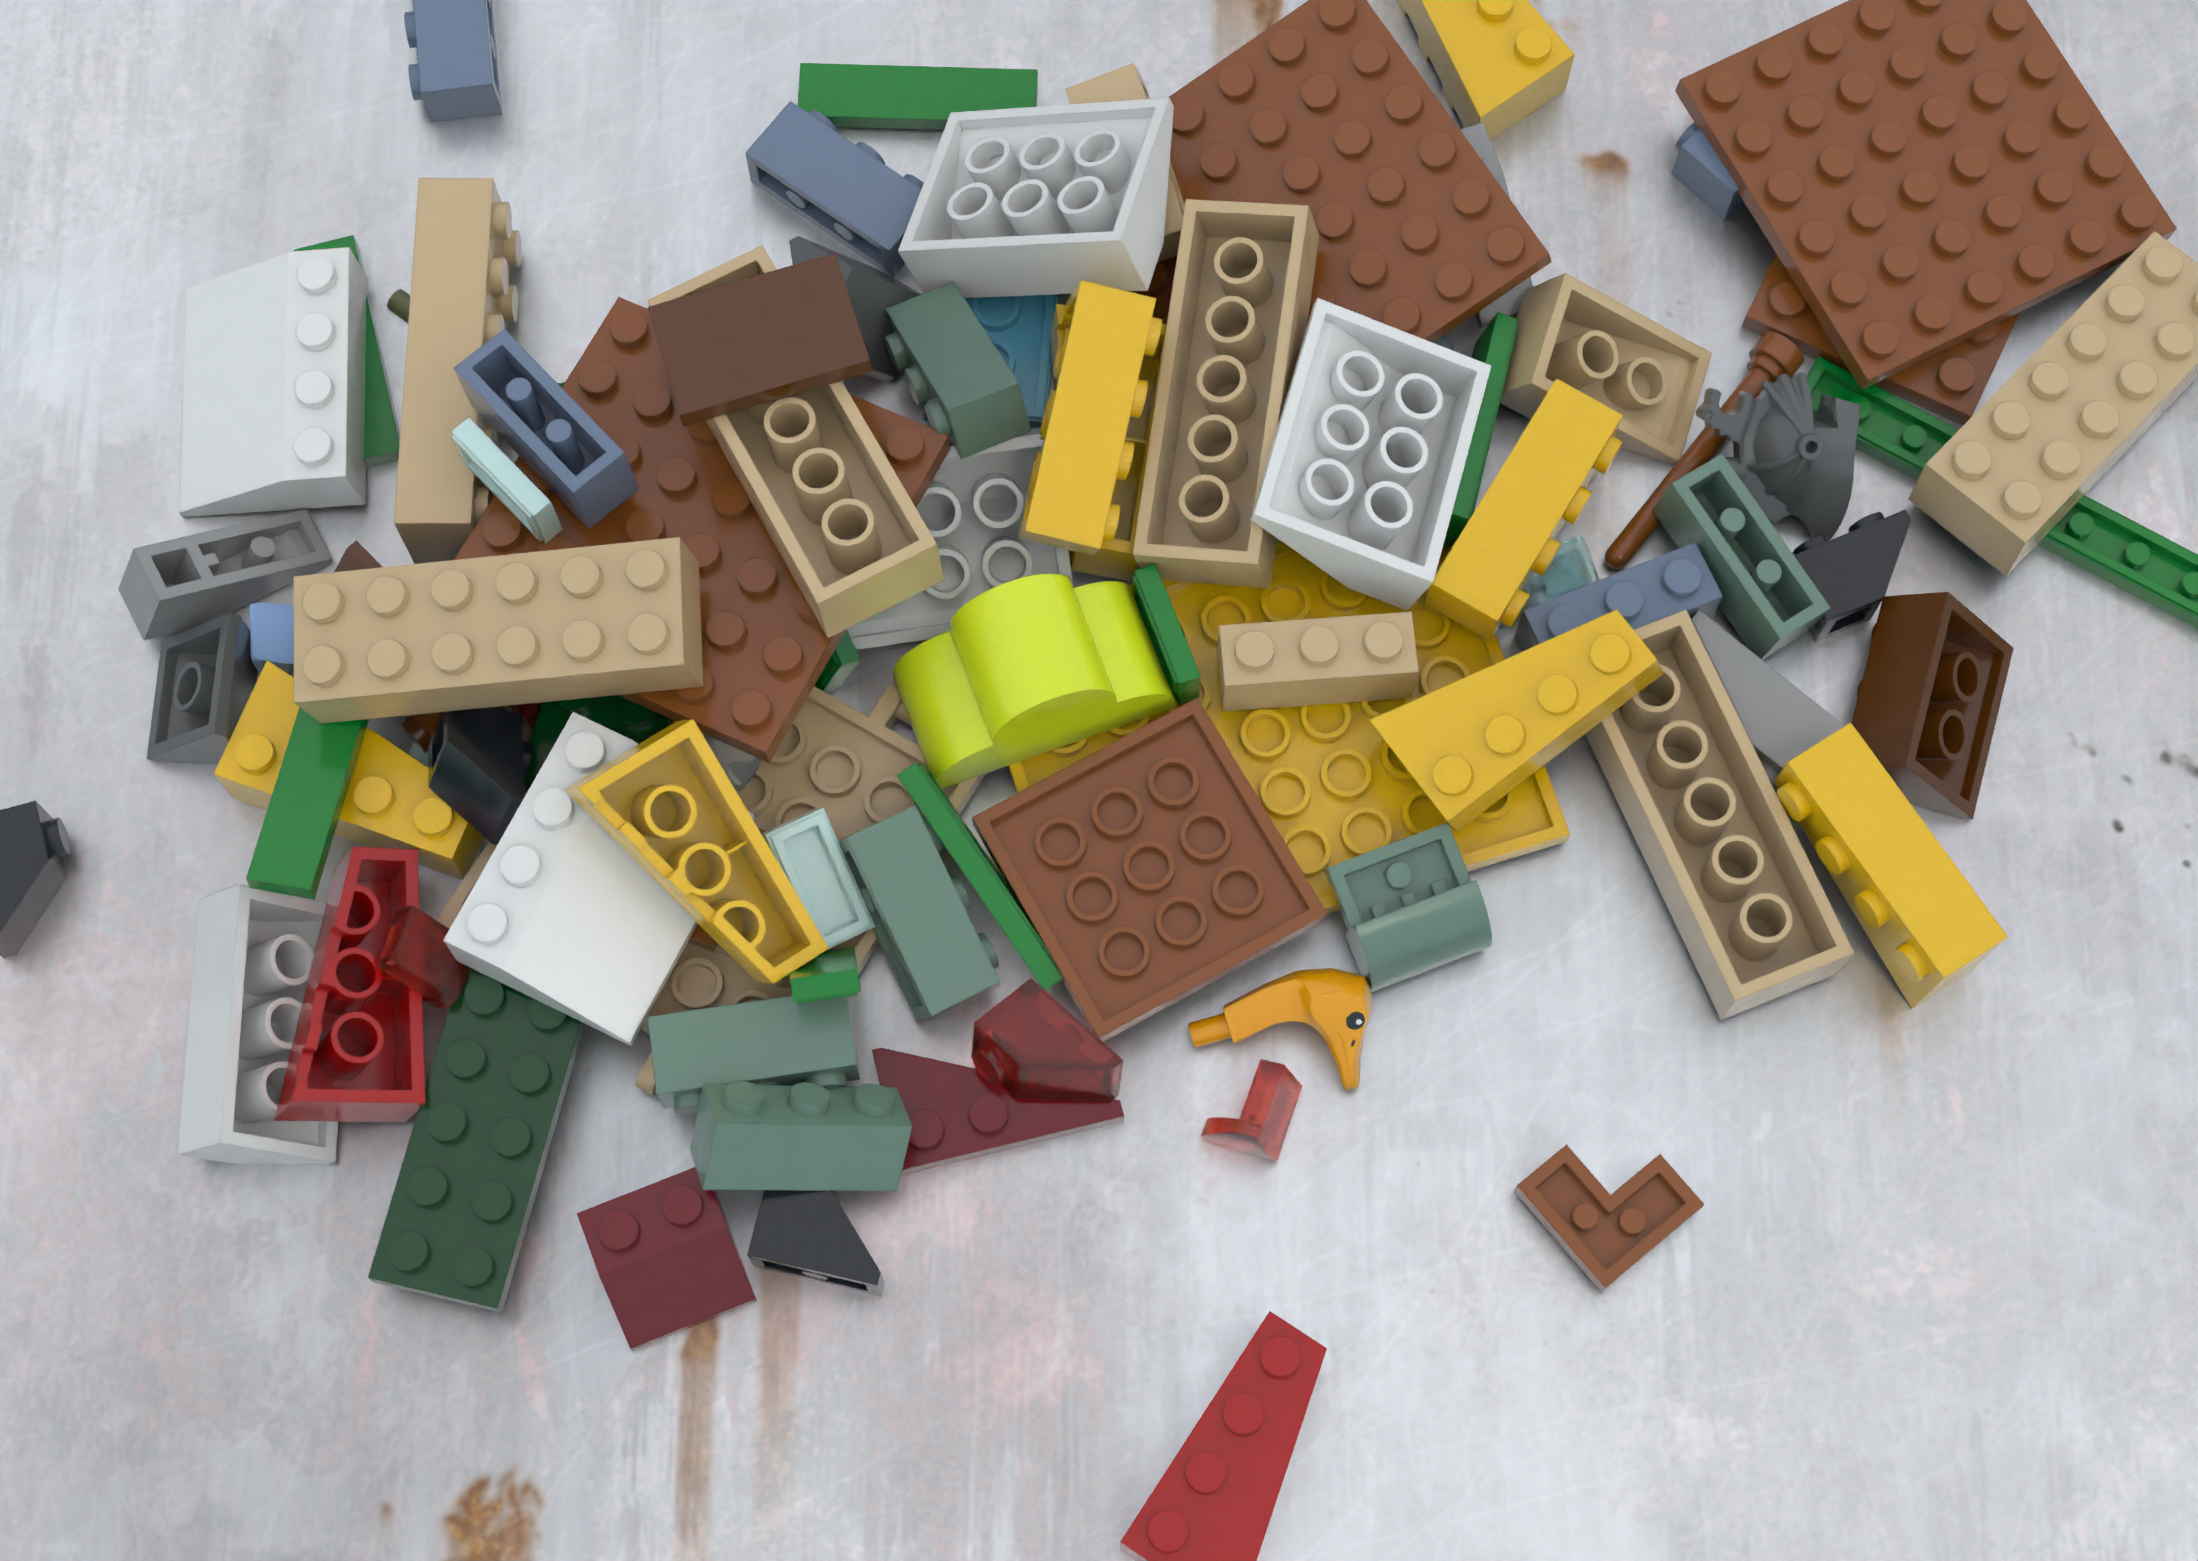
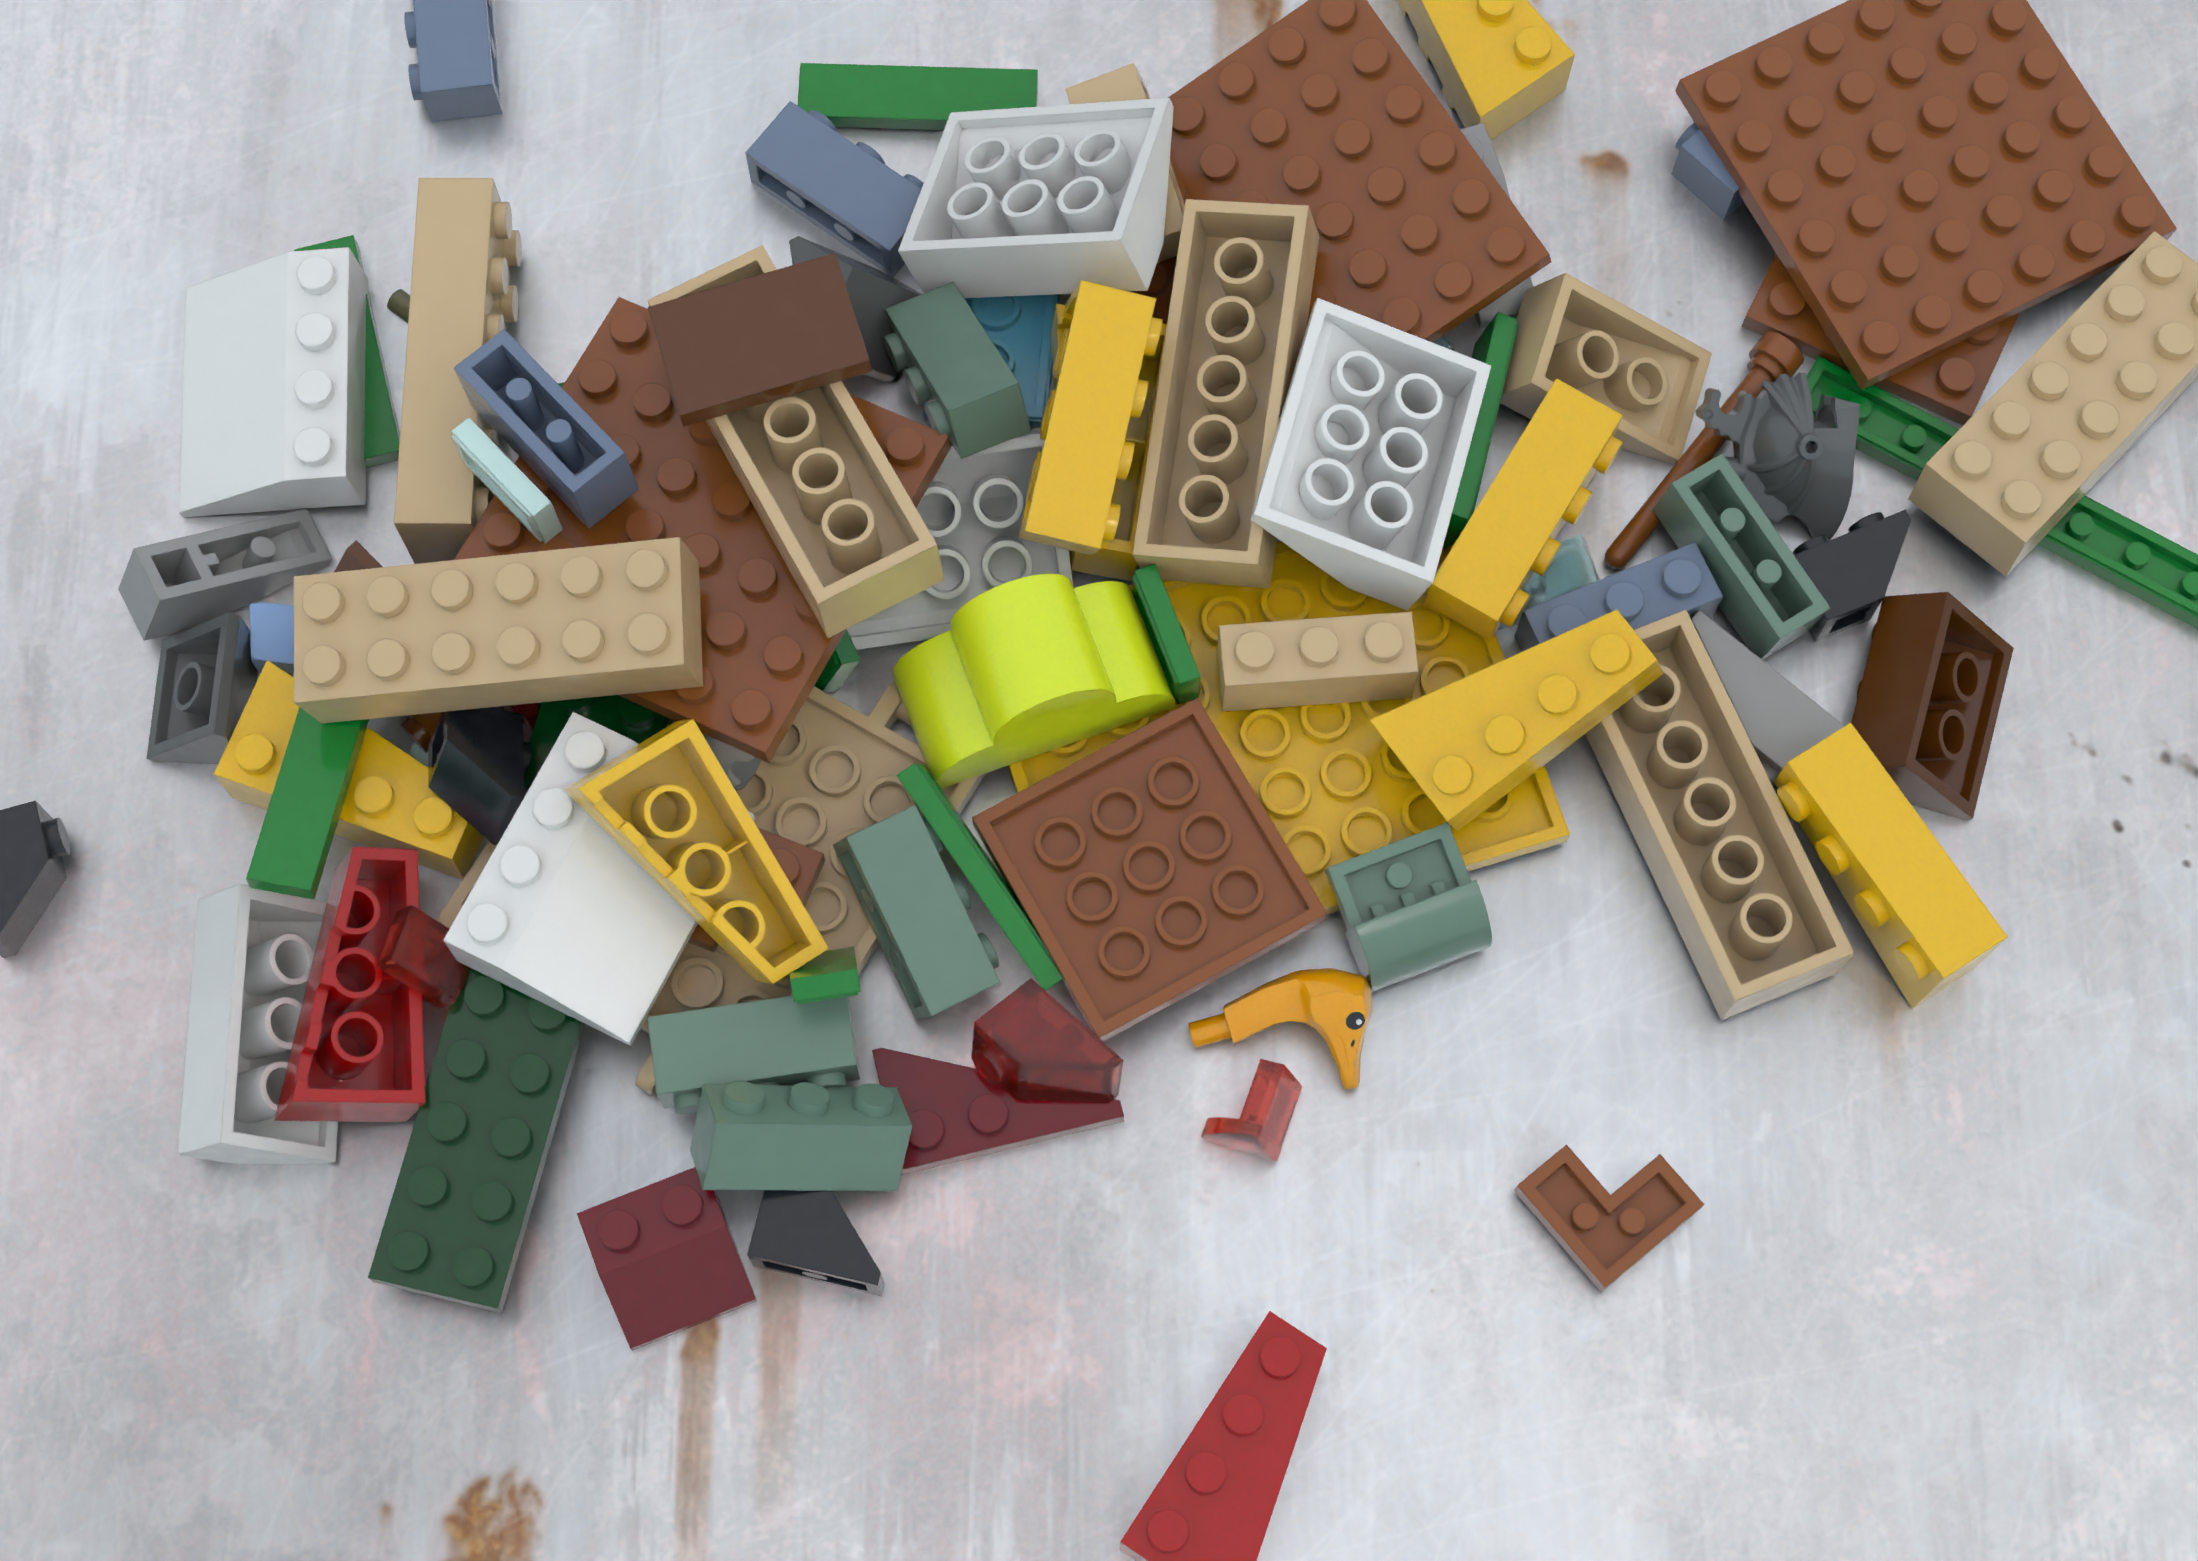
light aqua tile [762,808,875,949] -> none

